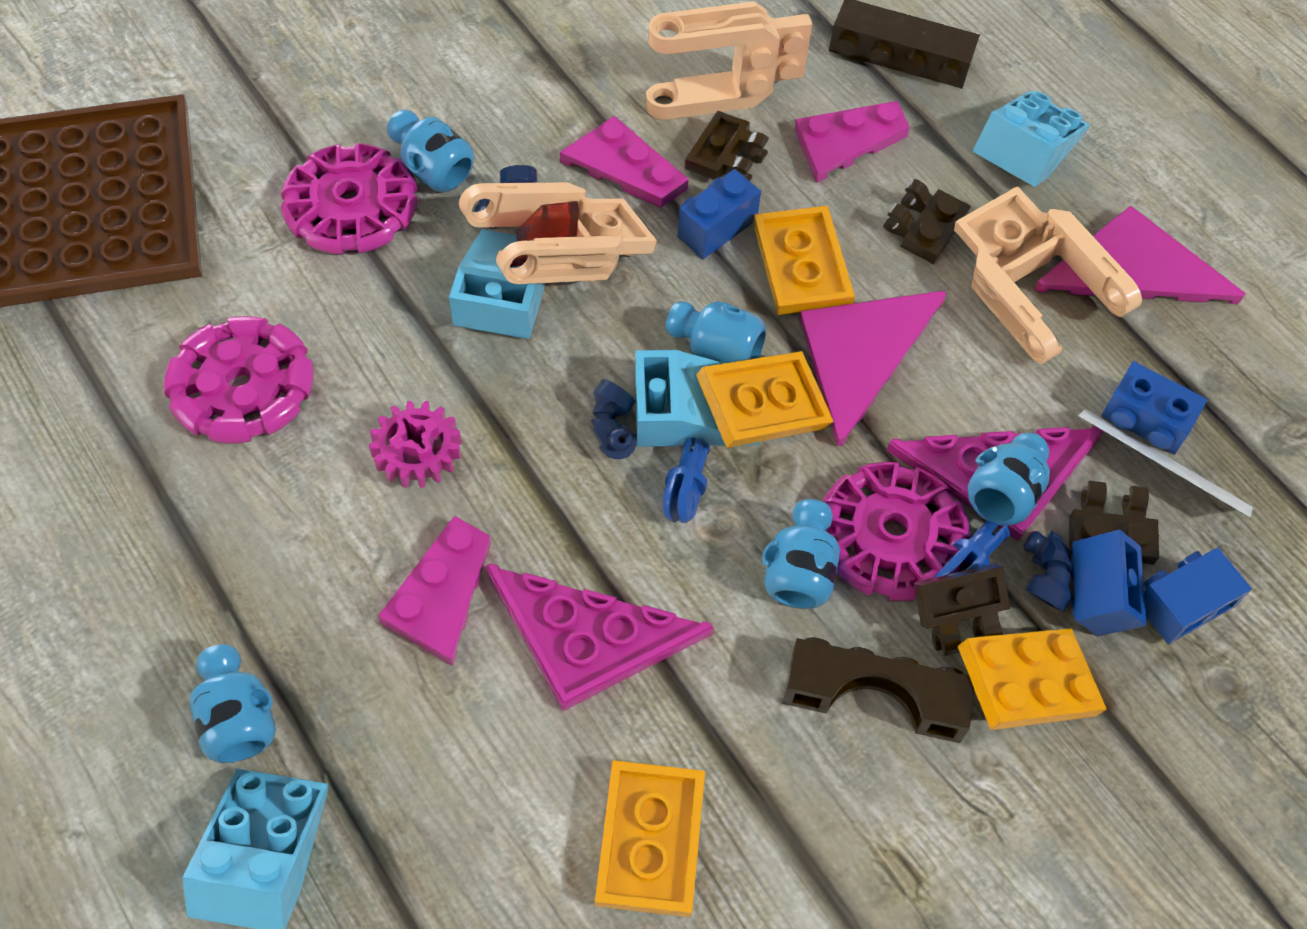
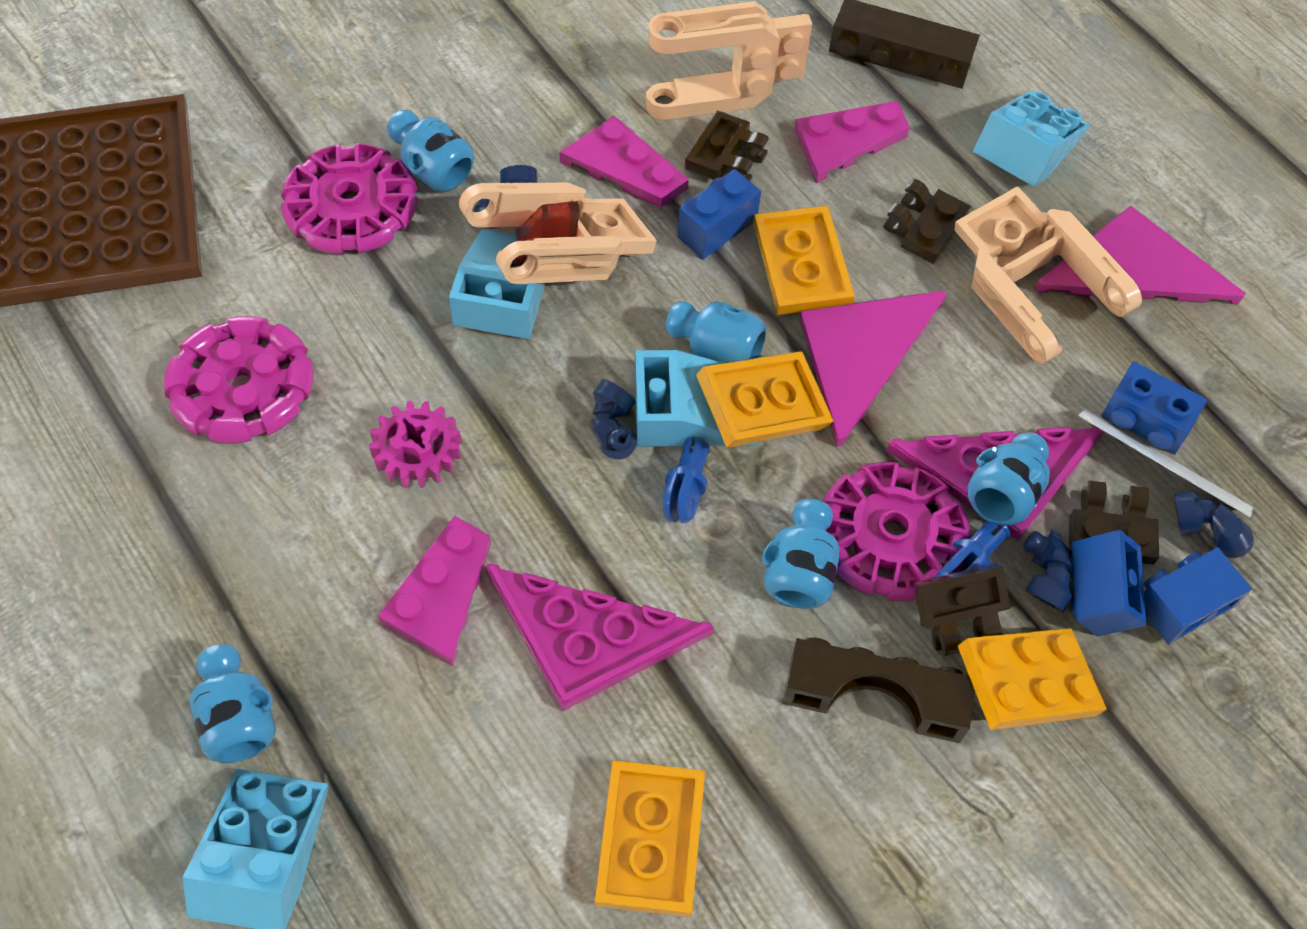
none -> dark blue arm [1174,491,1254,558]

